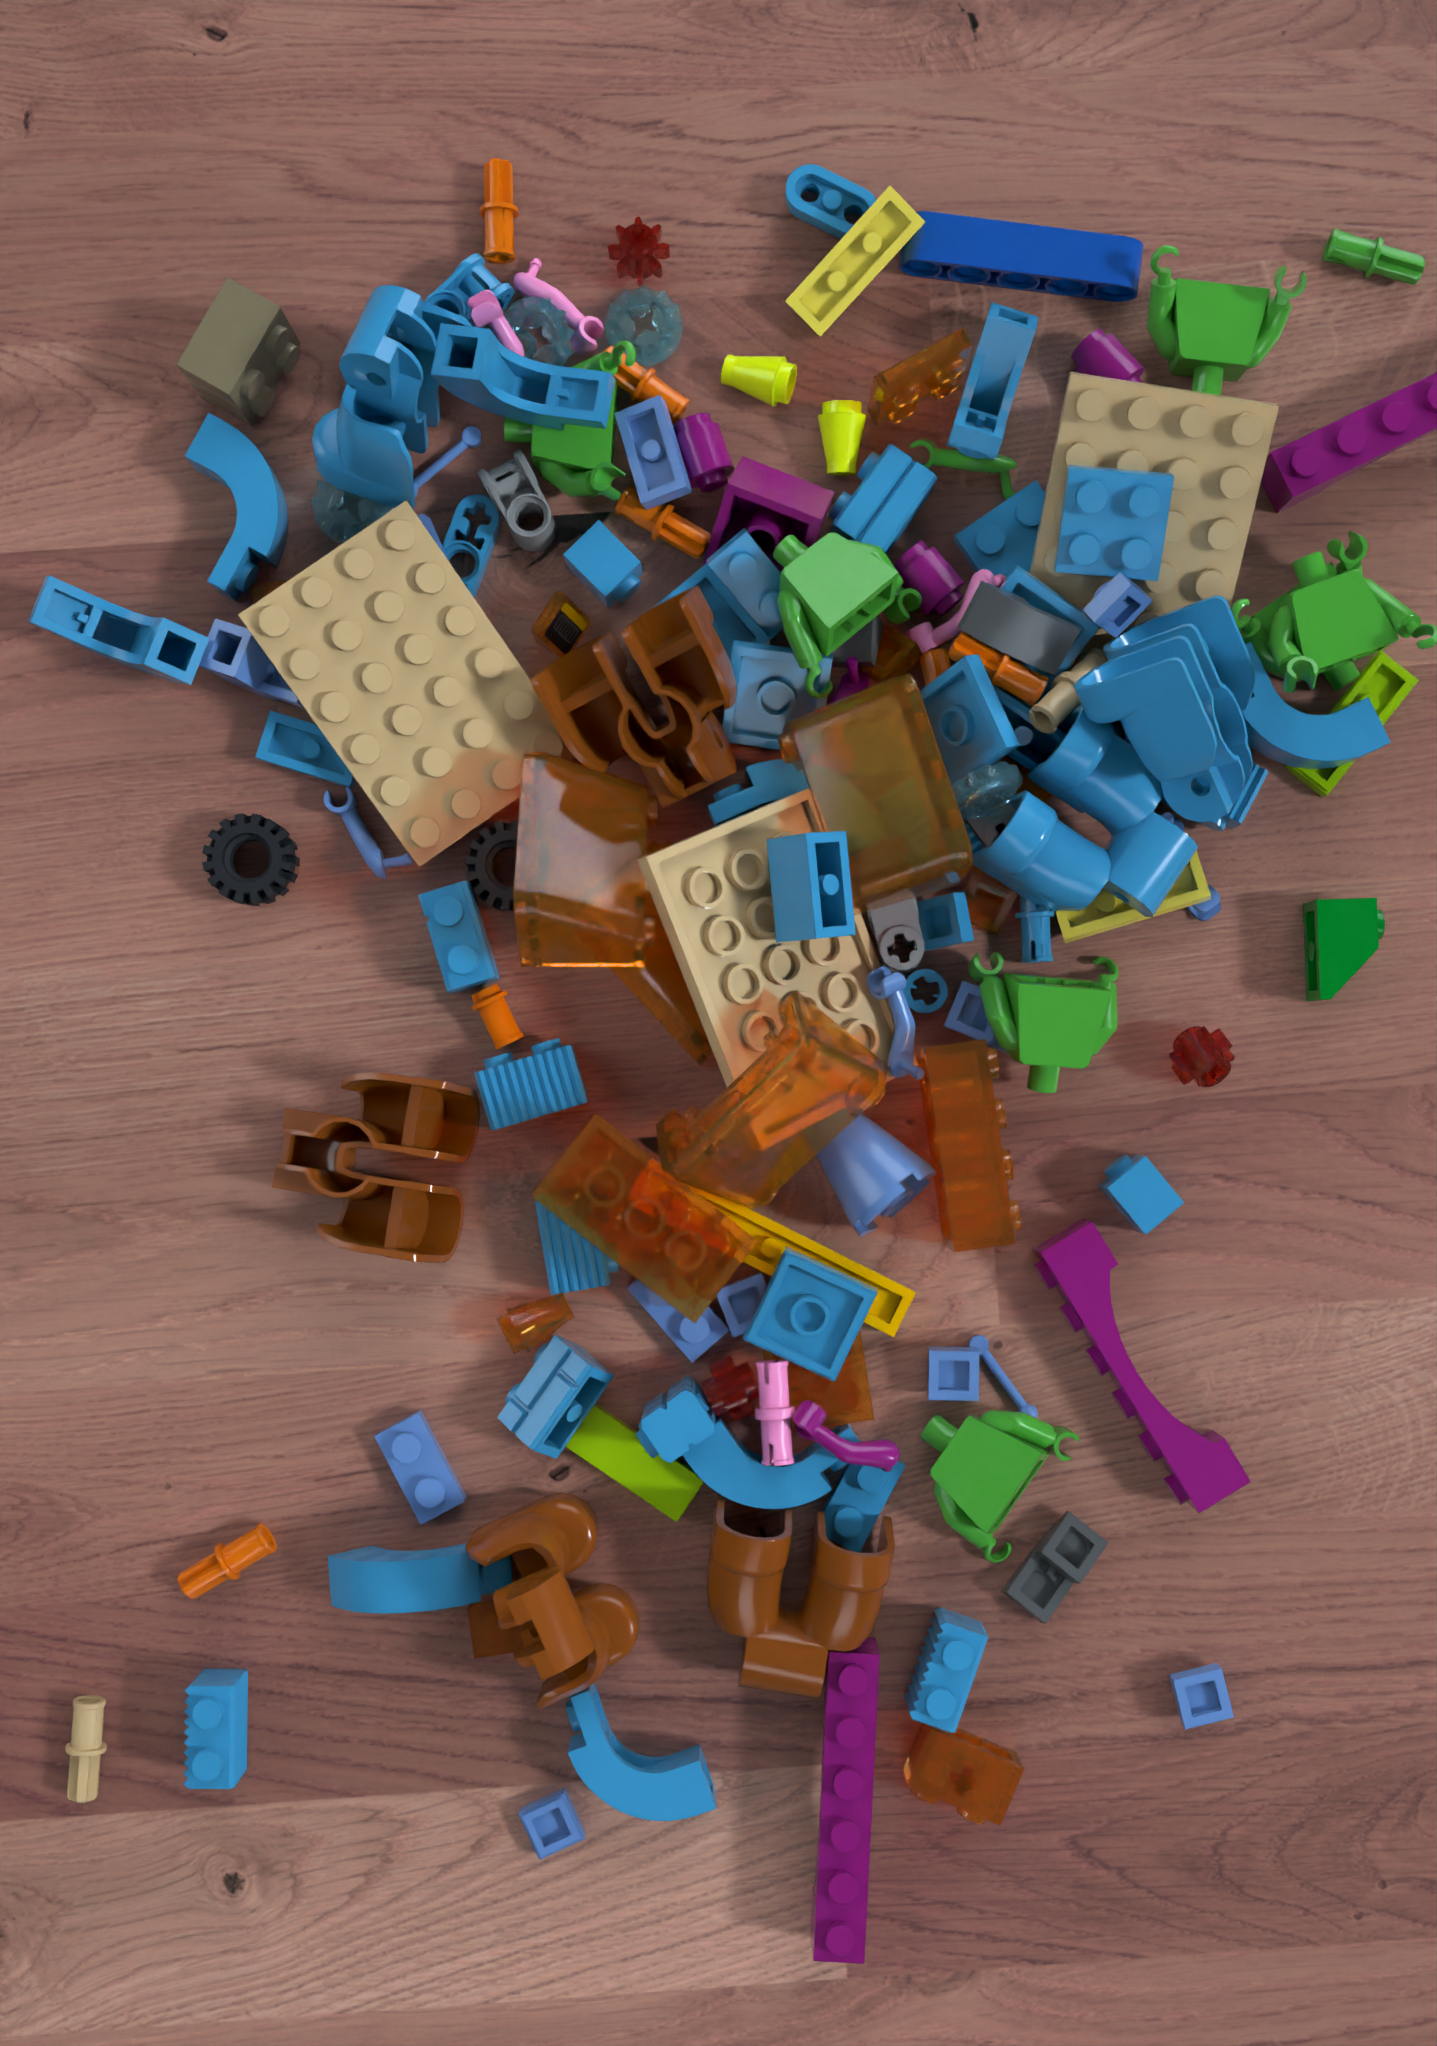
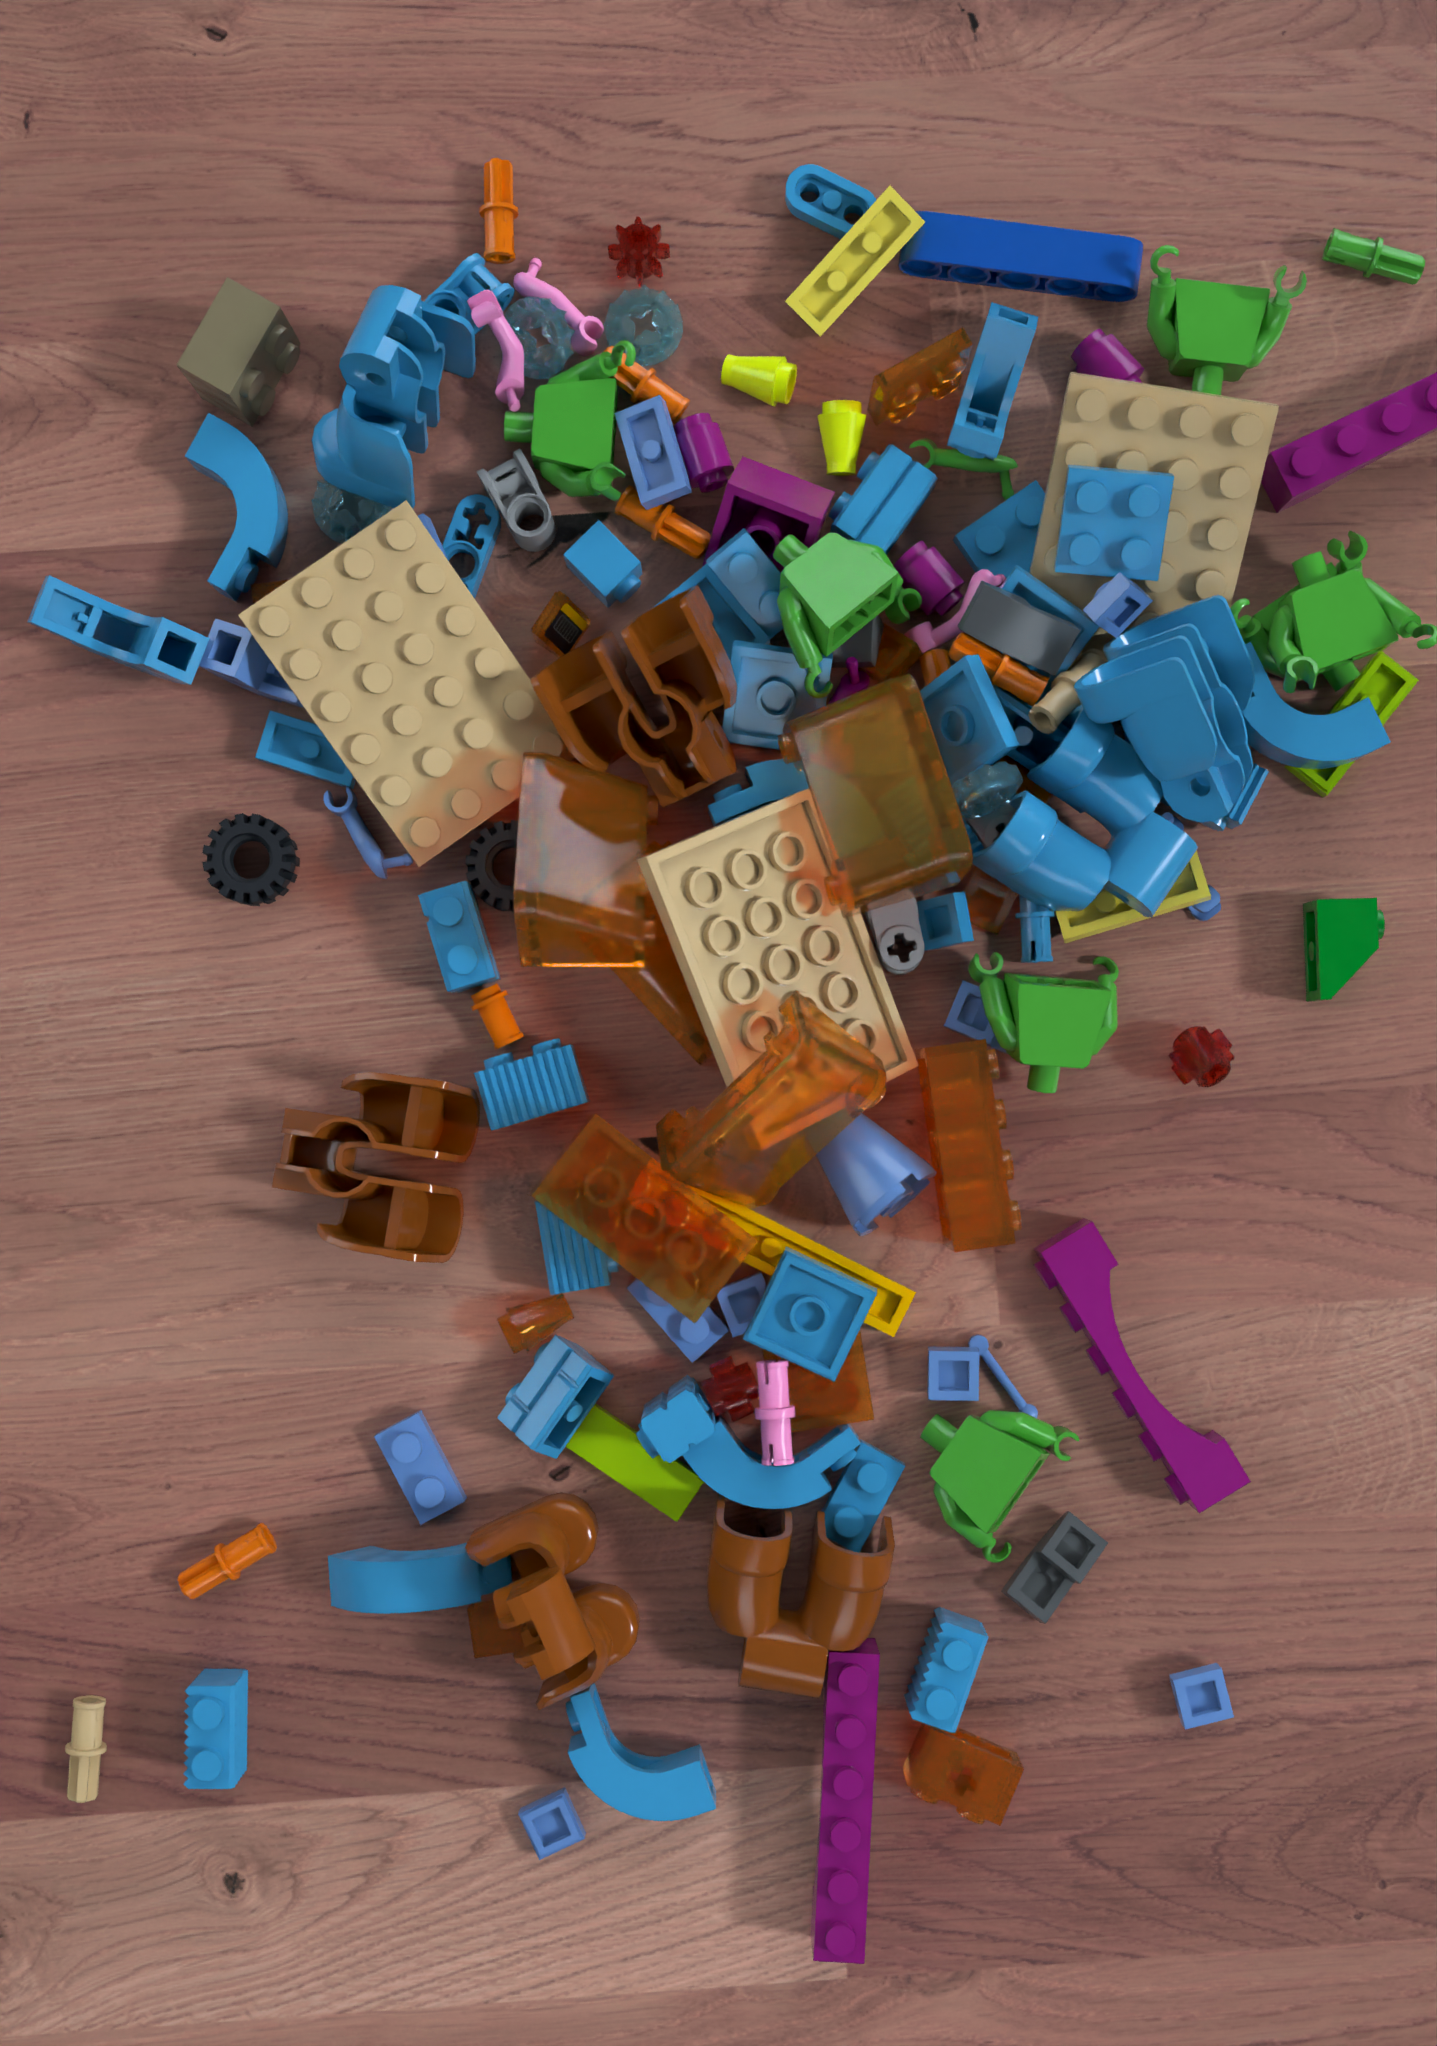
medium blue hinge [413,426,482,497] -> none
dark azure arch [431,323,615,430] -> none
dark azure brick [767,831,856,943] -> none
magenta piece [793,1400,900,1472] -> none
medium blue piece [866,965,924,1080] -> none
dark azure bush [903,969,948,1013] -> none
dark azure brick [1098,1154,1184,1235] -> none

